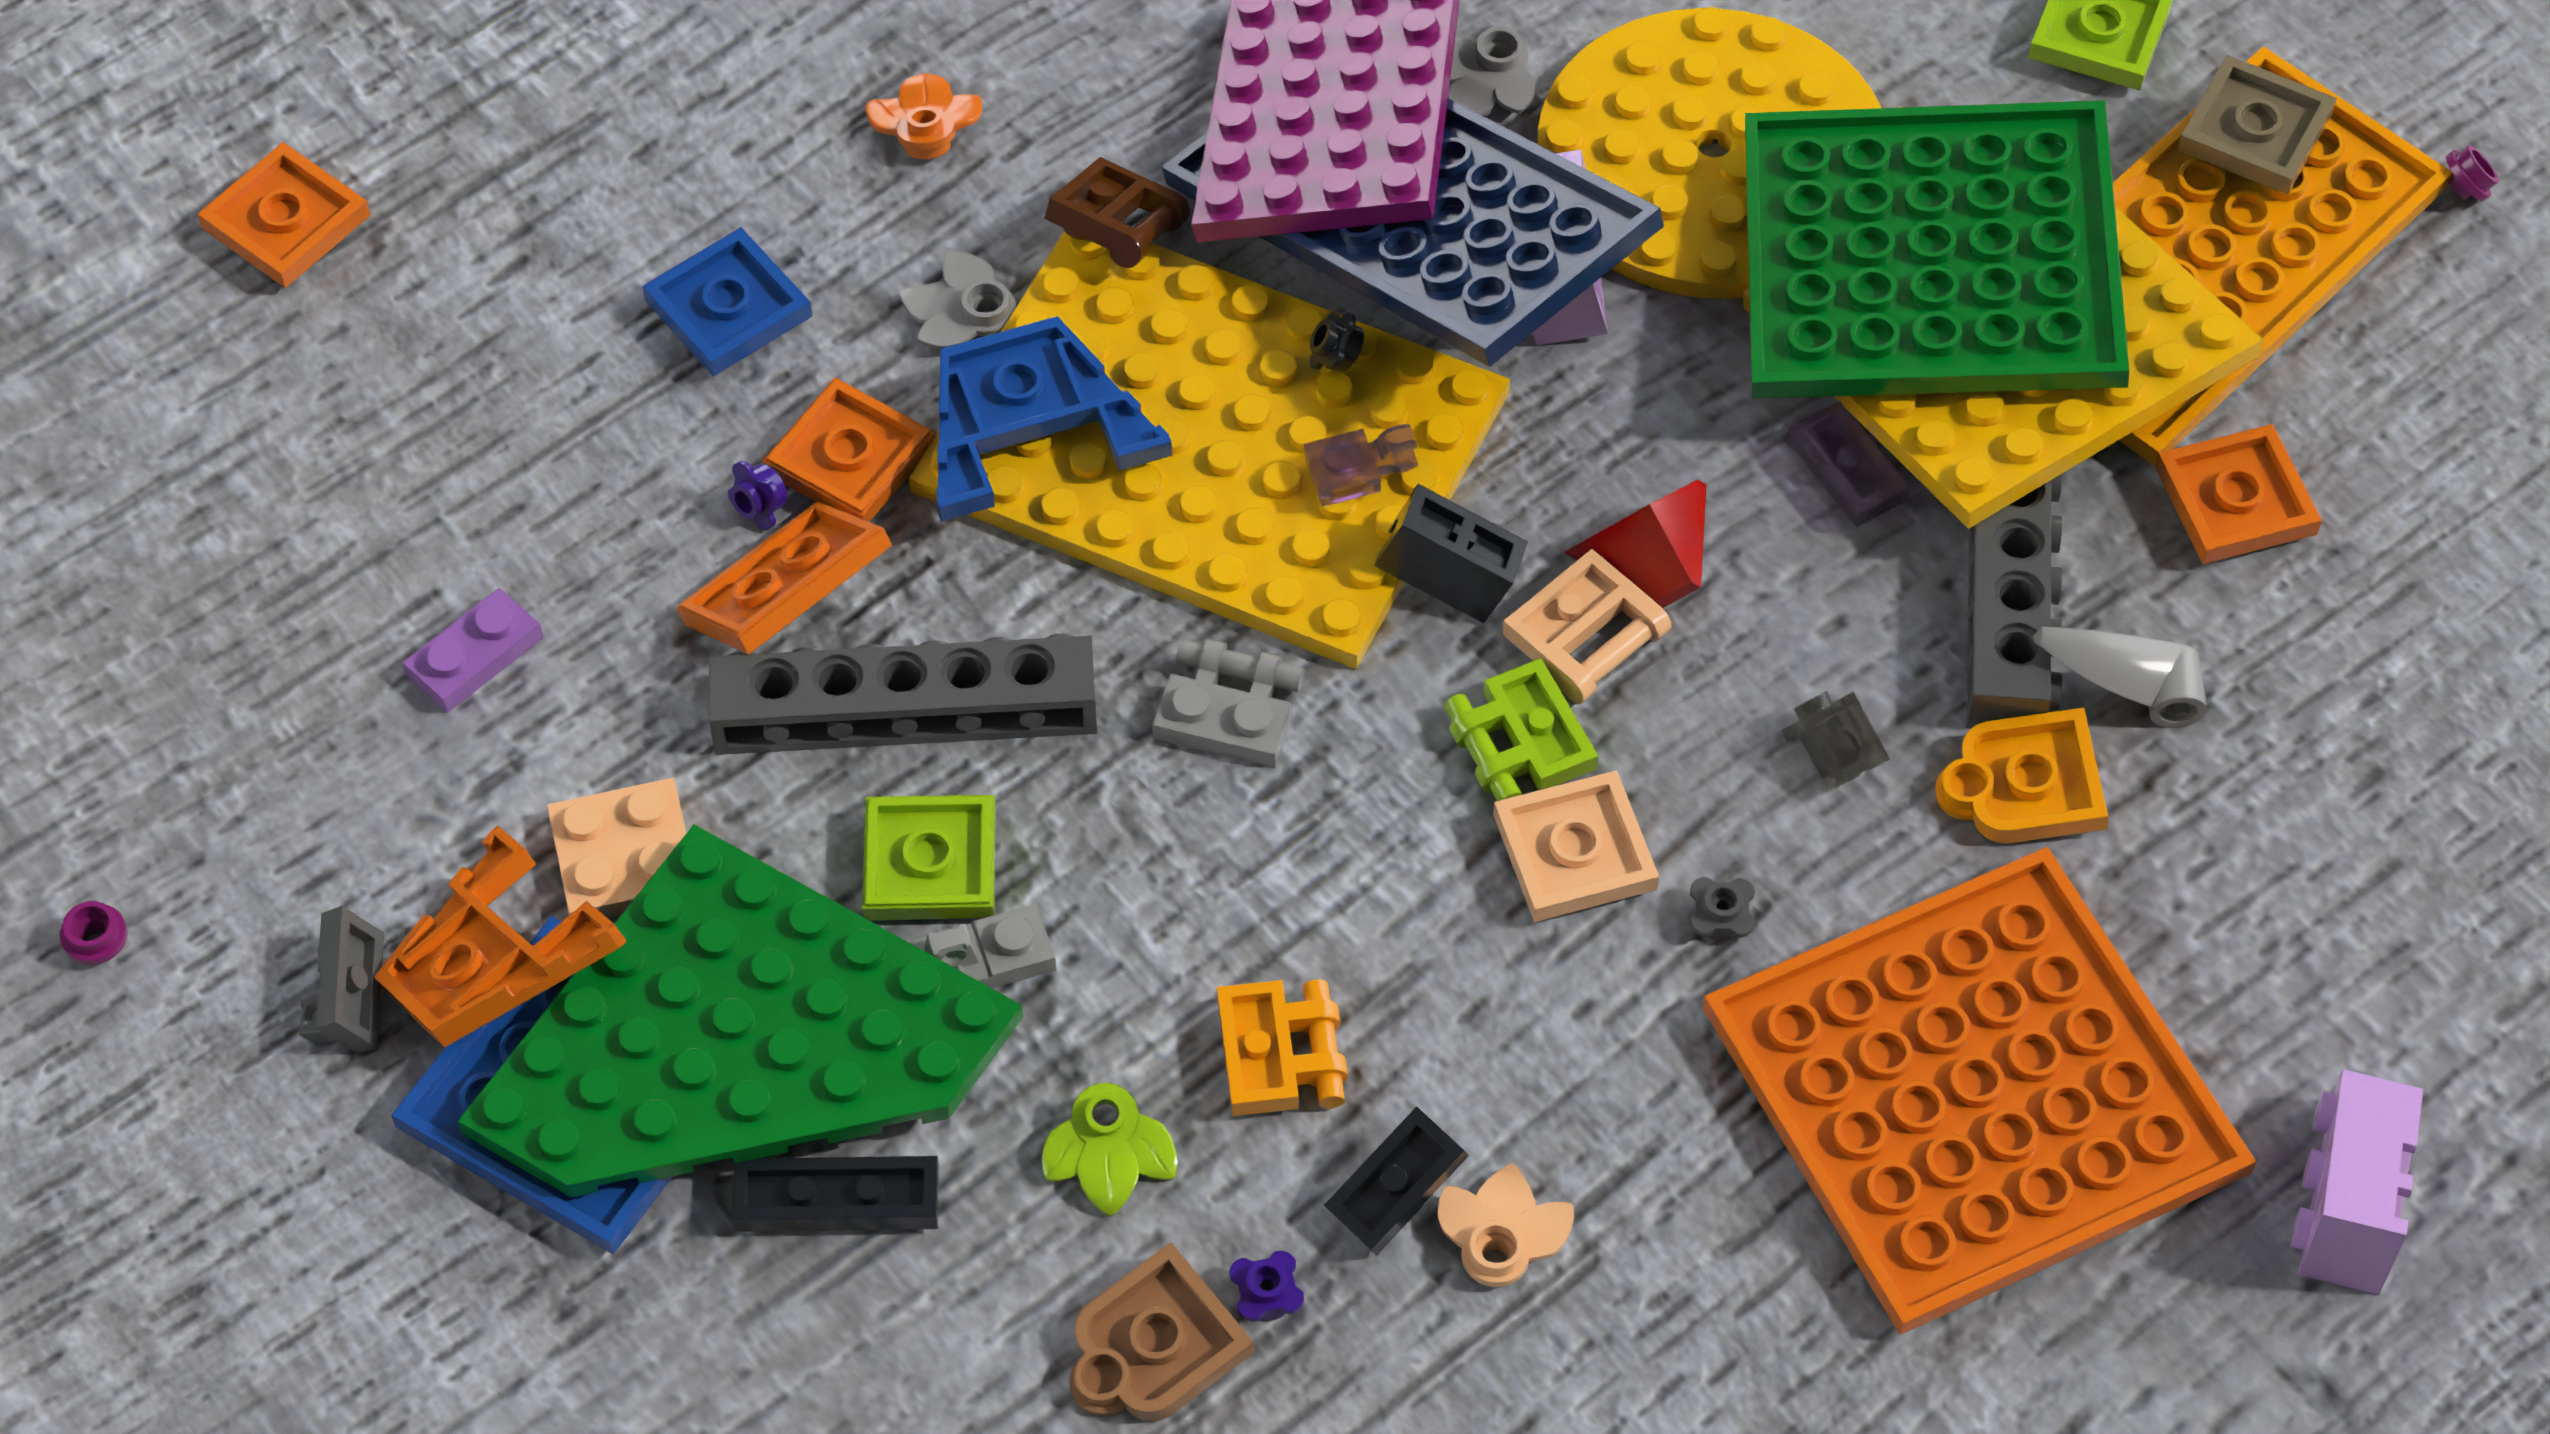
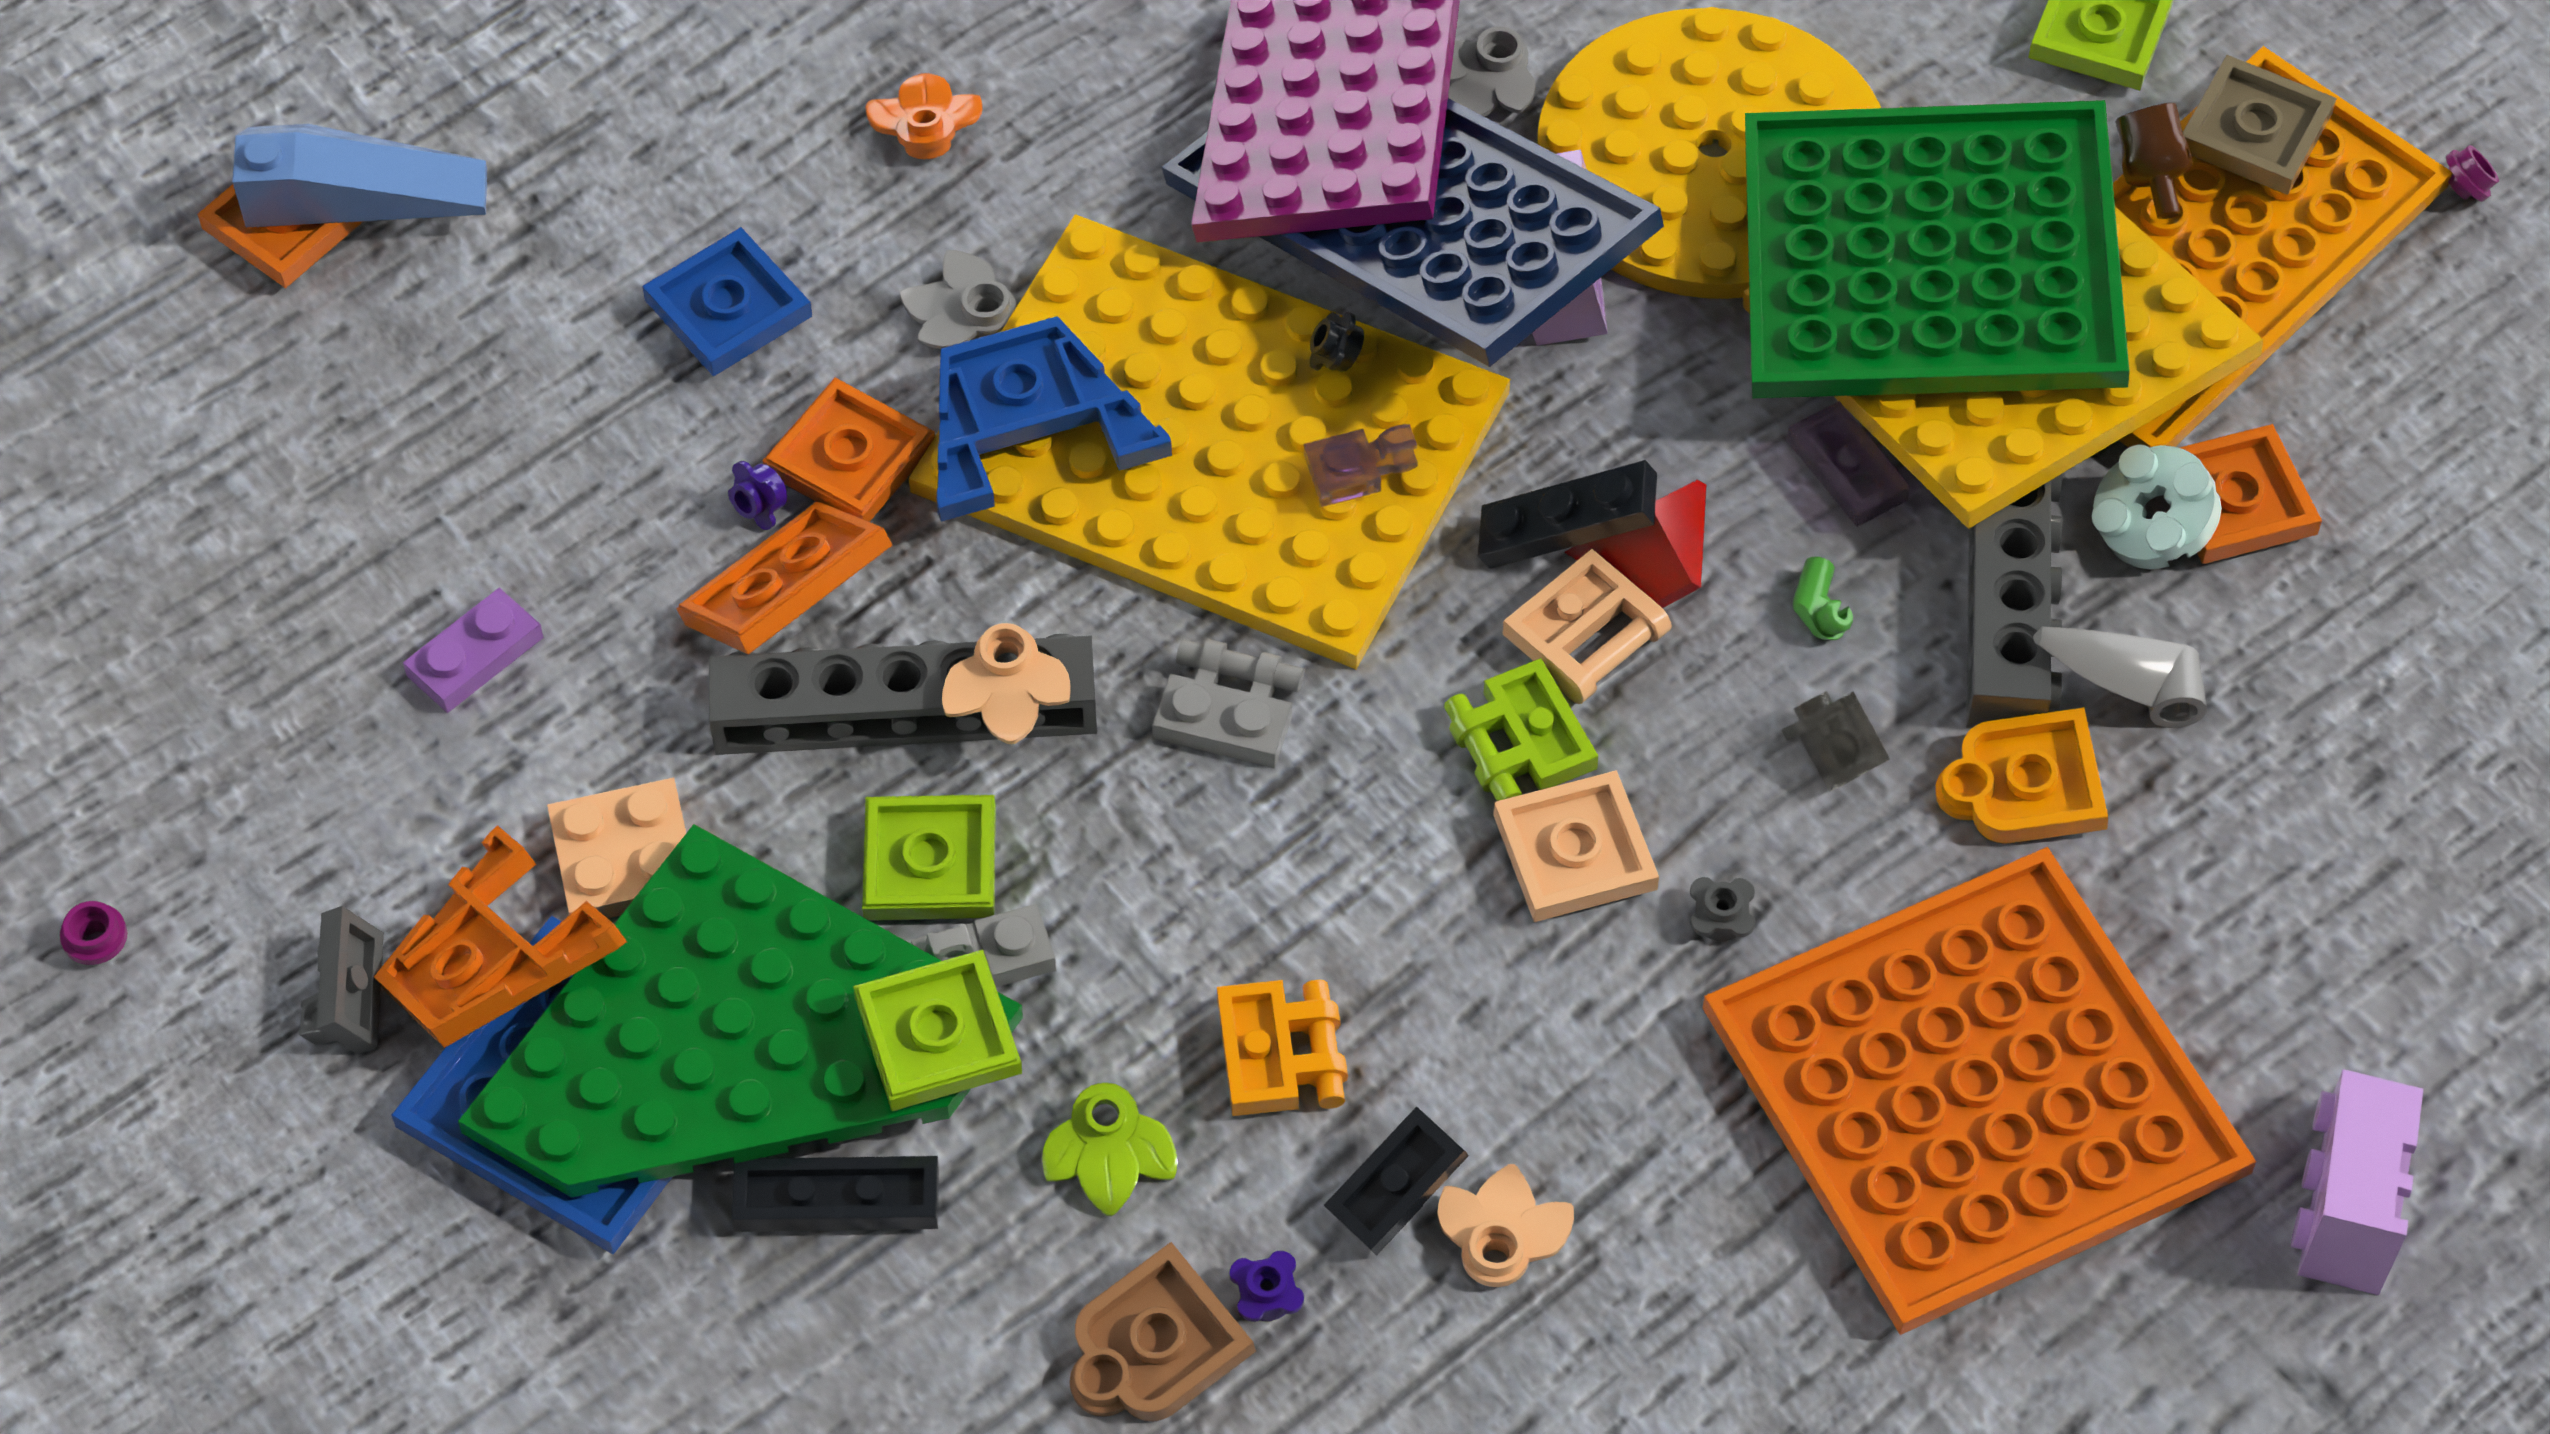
reddish brown plate [1044,157,1190,268] -> none
black hinge [1374,484,1528,623] -> none
none -> medium blue wedge [232,124,487,227]
none -> lime plate [853,950,1022,1111]
none -> light nougat plate [942,623,1071,745]
none -> black plate [1477,460,1657,569]
none -> bright green arm [1793,557,1853,640]
none -> light aqua plate [2092,444,2222,569]
none -> reddish brown piece [2115,103,2193,219]

